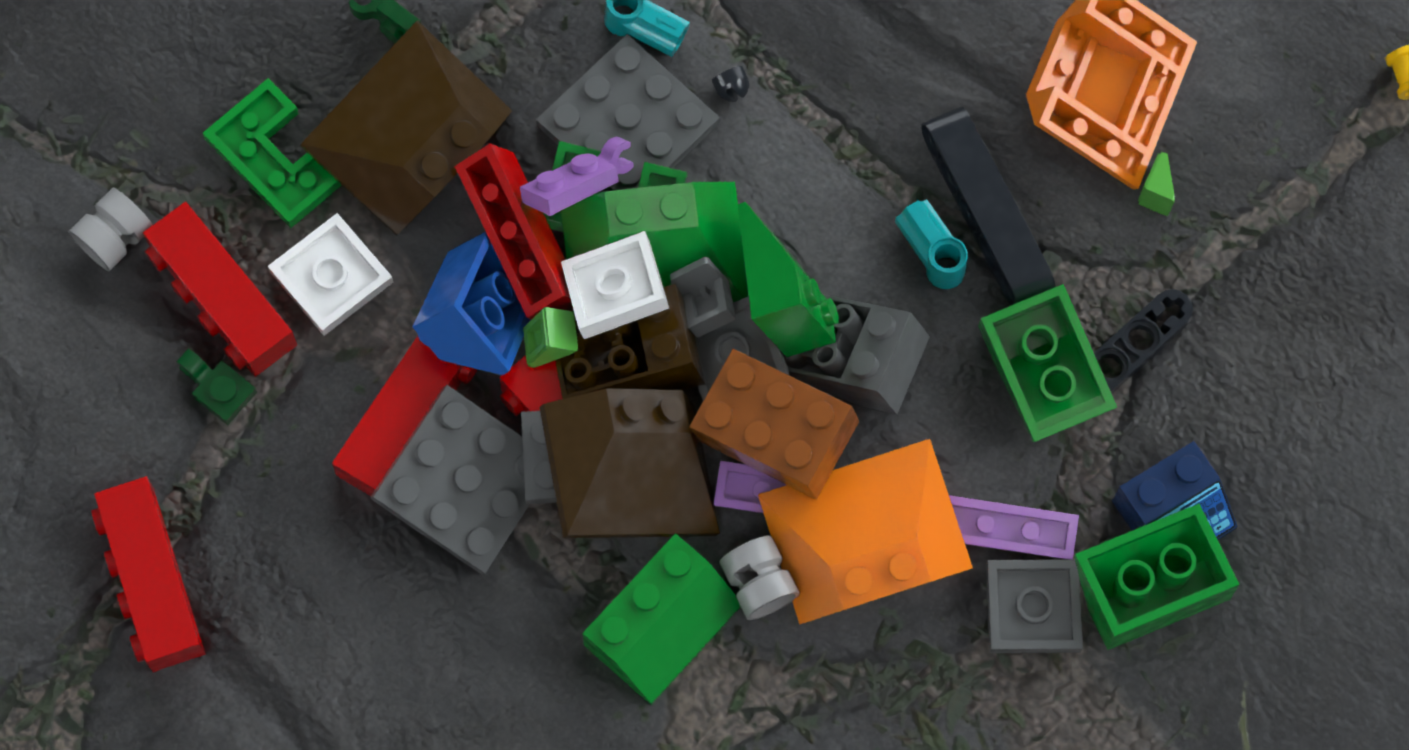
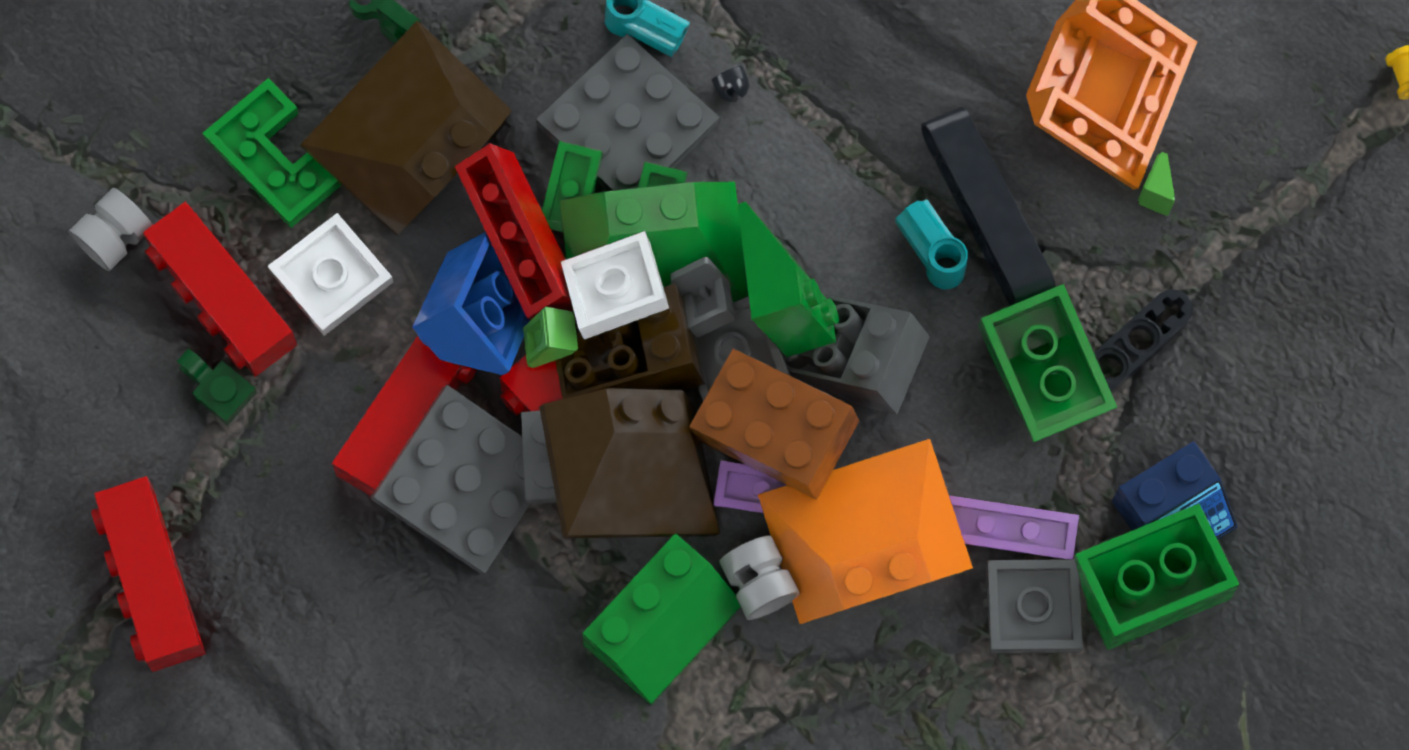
medium lavender plate [520,137,634,216] -> none

